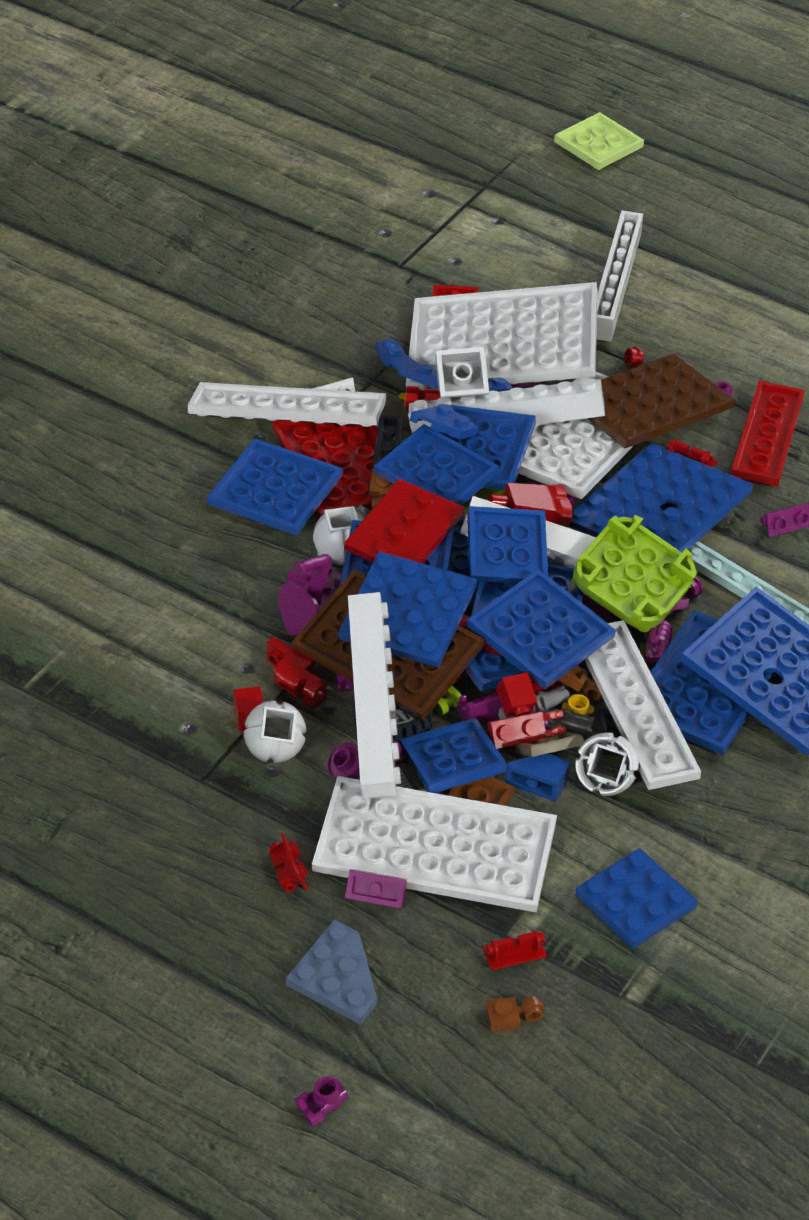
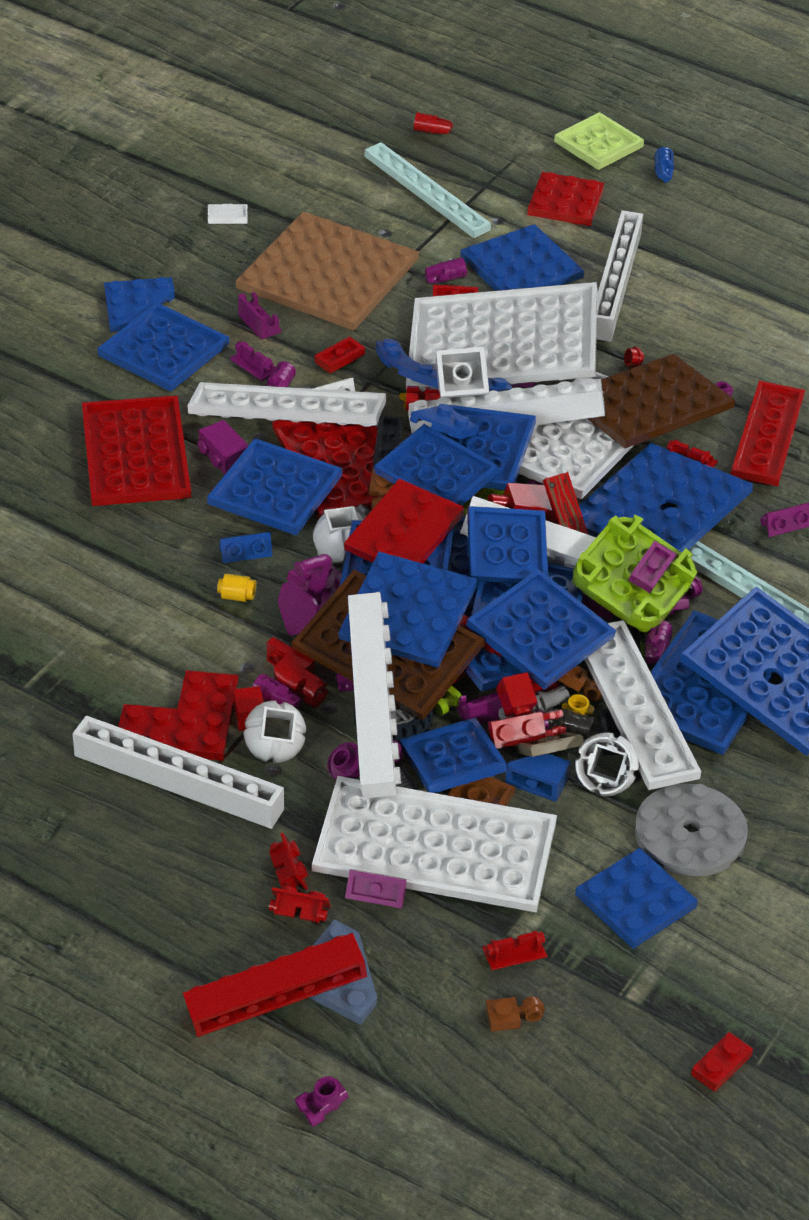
none -> white brick [73,716,284,829]
none -> red plate [82,395,191,506]
none -> blue plate [97,302,229,392]
none -> blue plate [104,277,175,332]
none -> red plate [118,670,239,761]
none -> red brick [183,933,367,1037]
none -> magenta brick [198,420,249,475]
none -> white piece [208,204,247,224]
none -> yellow brick [217,573,256,602]
none -> blue hinge [219,532,272,563]
none -> magenta hinge [230,341,276,381]
none -> medium nougat plate [236,212,419,330]
none -> magenta hinge [238,292,281,340]
none -> magenta hinge [252,674,301,708]
none -> magenta hinge [266,361,296,387]
none -> red hinge [269,886,331,923]
none -> red plate [315,336,365,374]
none -> light aqua plate [364,142,491,238]
none -> red hinge [413,112,454,134]
none -> magenta hinge [425,257,467,284]
none -> blue plate [460,224,584,291]
none -> red plate [527,172,605,226]
none -> red tile [543,472,588,535]
none -> magenta plate [628,540,676,593]
none -> light grey plate [635,784,748,876]
none -> blue hinge [654,147,674,183]
none -> red plate [691,1032,753,1092]

